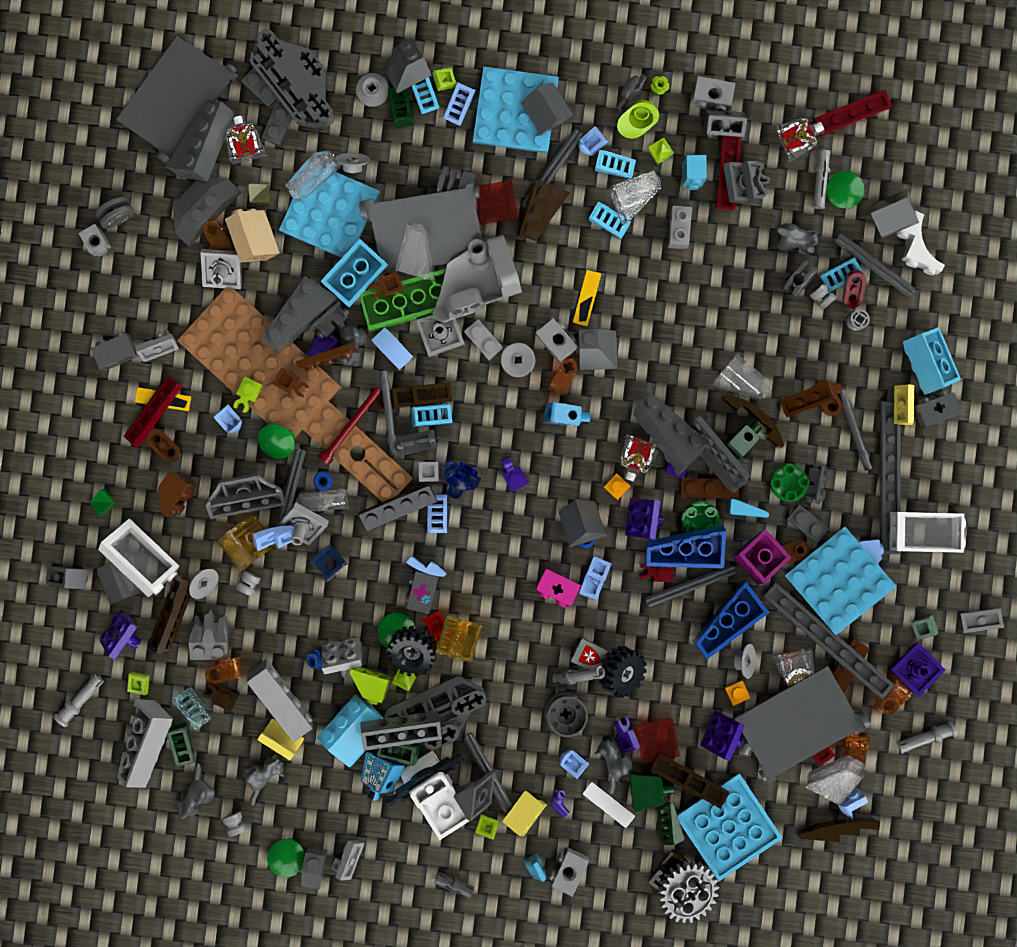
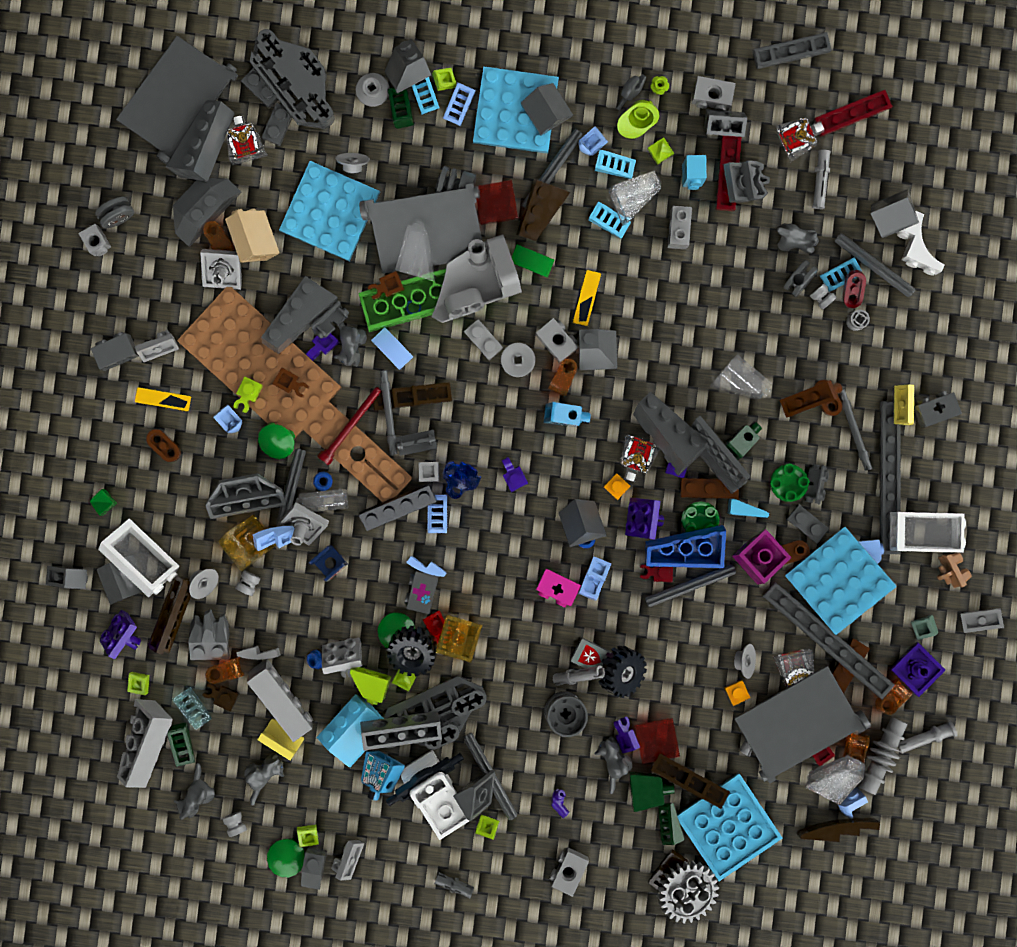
light grey pin [53,674,104,727] -> none
dark red plate [123,375,183,448] -> none
reddish brown slope [158,471,196,517] -> none
olive slope [248,184,271,205] -> none
clear slope [285,151,342,200] -> none
reddish brown plate [296,344,357,372] -> none
medium azure slope [321,239,388,308] -> none
dark green slope [376,743,420,766] -> none
medium azure slope [411,404,452,427] -> none
light grey plate [416,315,465,357] -> none
light yellow panel [503,791,547,836] -> none
medium azure slope [524,853,546,882] -> none
light blue plate [560,750,589,779] -> none
white sticker [583,782,635,828] -> none
blue wedge [693,580,769,659] -> none
dark purple plate [700,710,745,761] -> none
dark brown slope [721,394,784,449] -> none
green dish [826,171,864,209] -> none
medium azure slope [903,327,961,395] -> none
none -> light grey slope [236,646,281,660]
none -> lime tile [297,824,319,847]
none -> green slope [512,244,555,278]
none -> dark grey plate [752,32,832,69]
none -> light grey piece [860,717,908,795]
none -> medium nougat hips [937,552,972,588]

